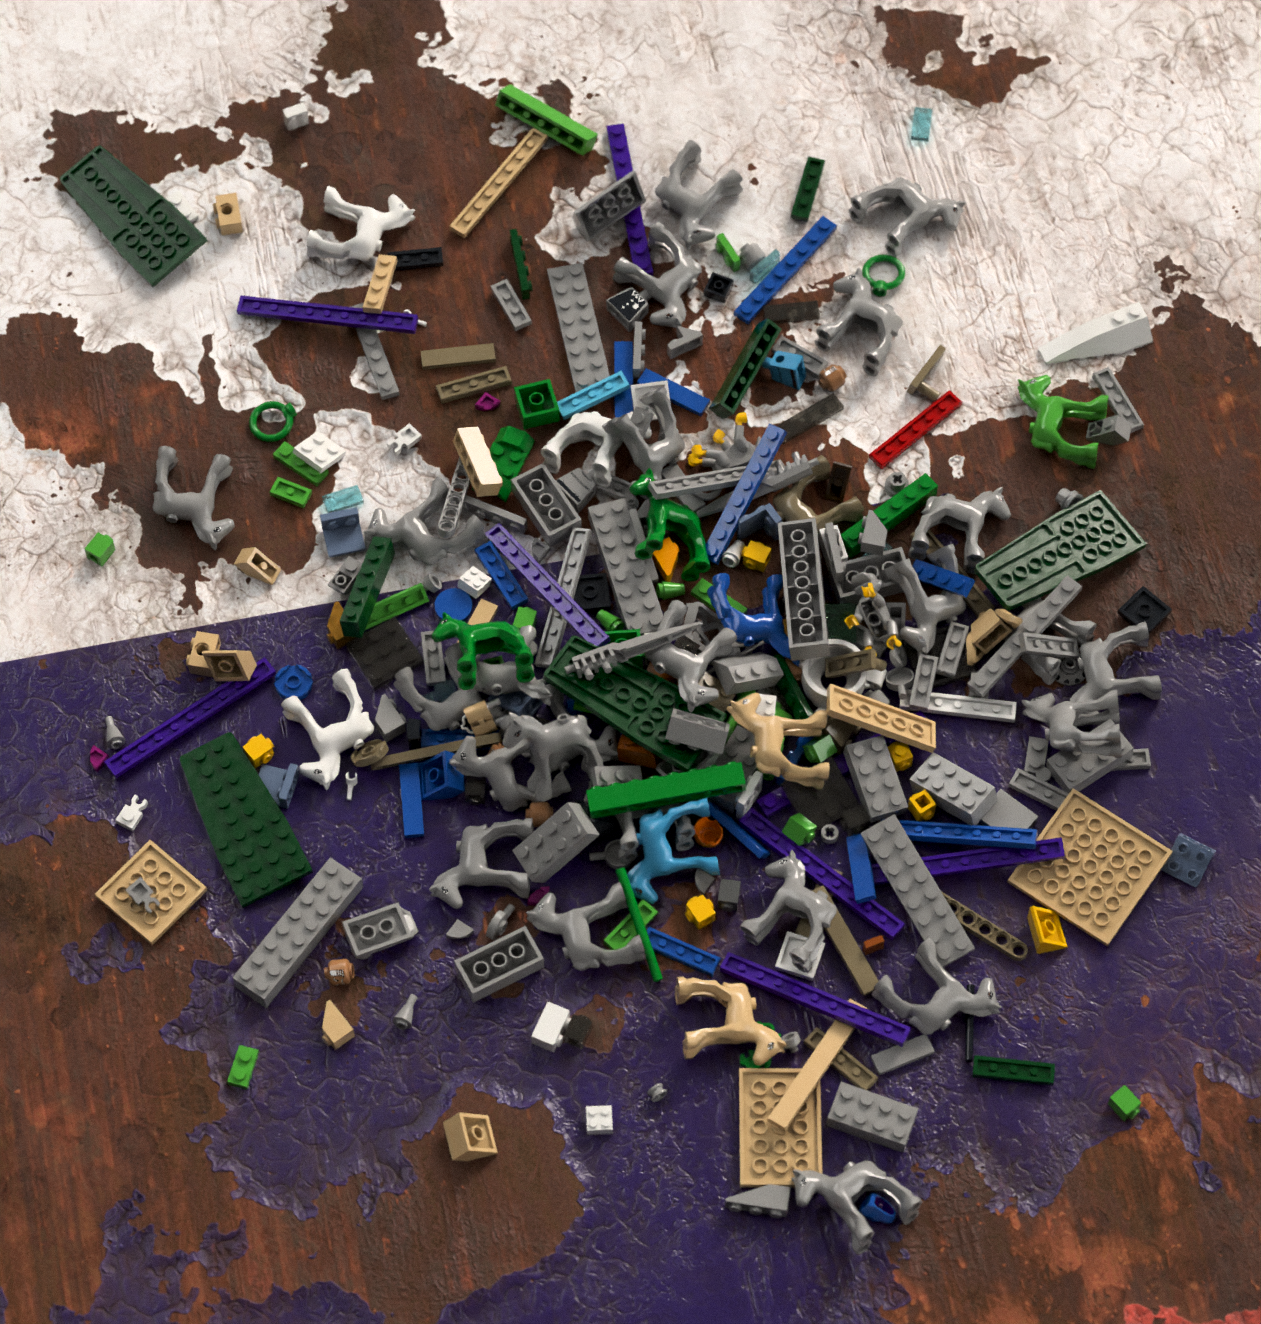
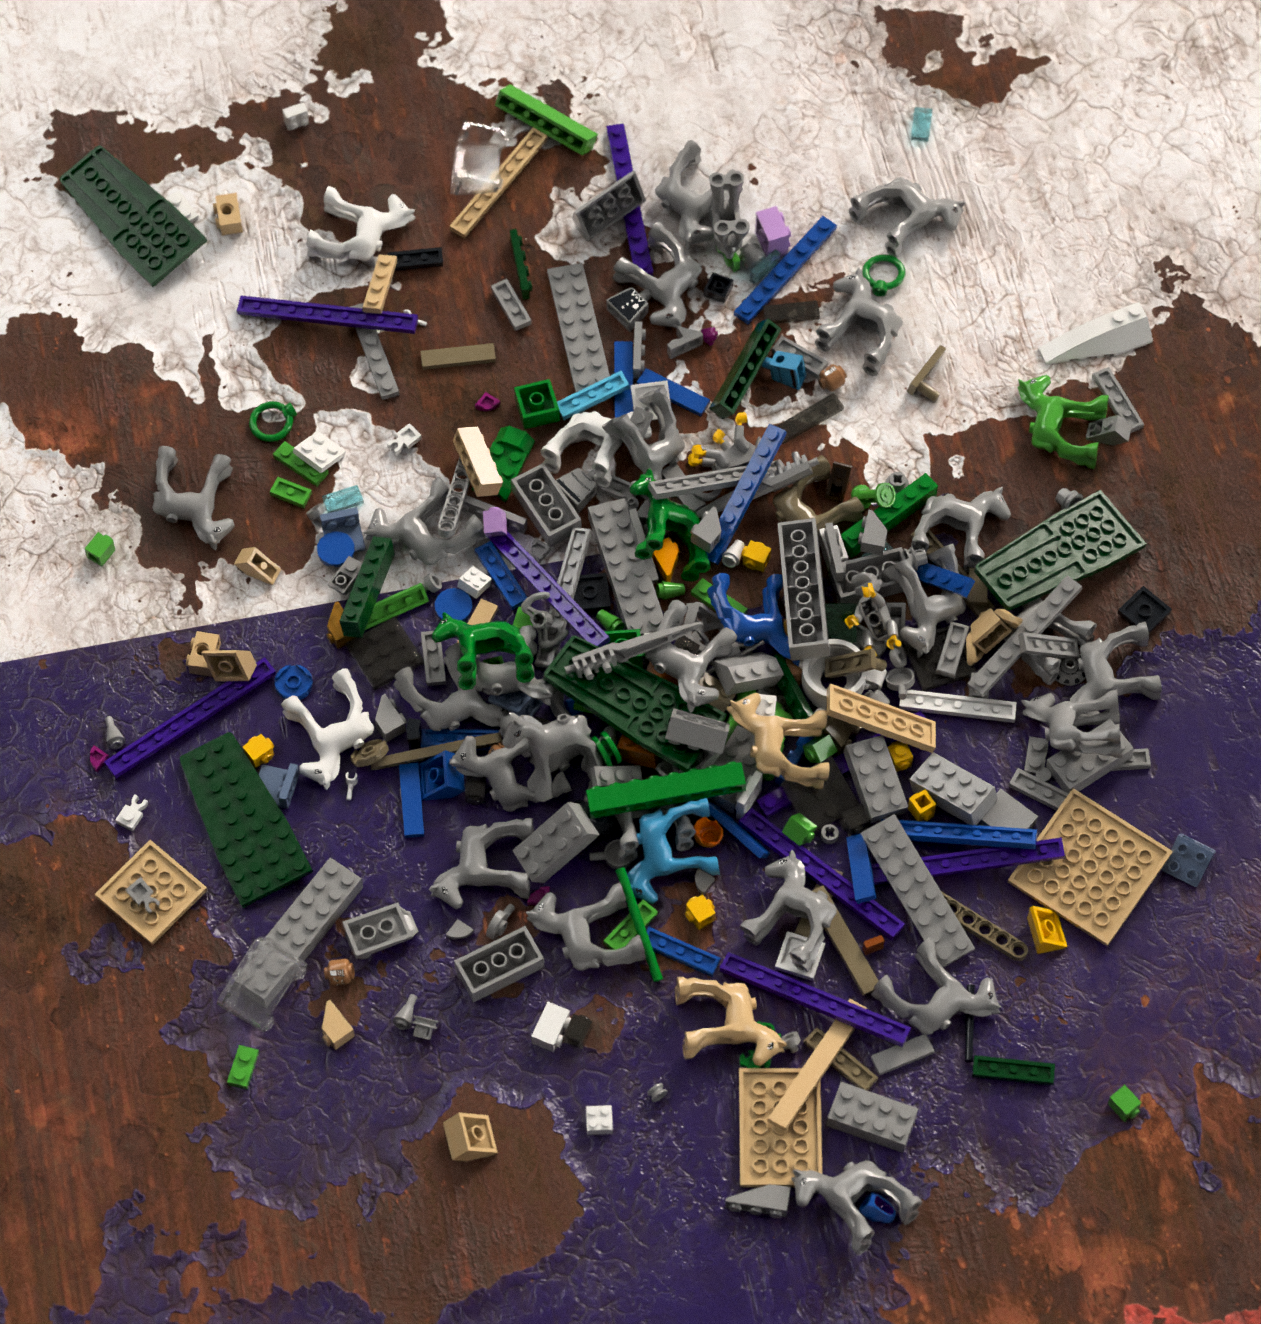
clear light blue plate [423,679,456,703] -> none
dark tan tile [436,366,512,404] -> none
tan piece [460,698,507,737] -> none
medium nougat head [526,802,553,827] -> none
dark grey brick [718,879,741,912] -> none
sand blue bracket [737,503,782,541] -> none
dark green plate [791,156,825,222] -> none
red tile [869,390,962,469] -> none
light grey plate [909,654,939,711] -> none
none -> clear windscreen [217,937,308,1032]
none -> light grey tile [306,503,326,523]
none -> blue tile [317,532,355,567]
none -> light grey piece [412,1015,439,1040]
none -> clear windscreen [450,120,508,195]
none -> lavender brick [483,507,507,537]
none -> light grey piece [521,592,569,649]
none -> green head [591,731,622,766]
none -> light grey slope [690,506,721,553]
none -> magenta plate [701,327,718,346]
none -> light grey animal [709,171,750,259]
none -> lavender brick [755,206,791,261]
none -> bright green hose [851,483,896,509]
none -> light grey piece [903,547,928,571]
none -> dark tan tile [967,568,988,606]

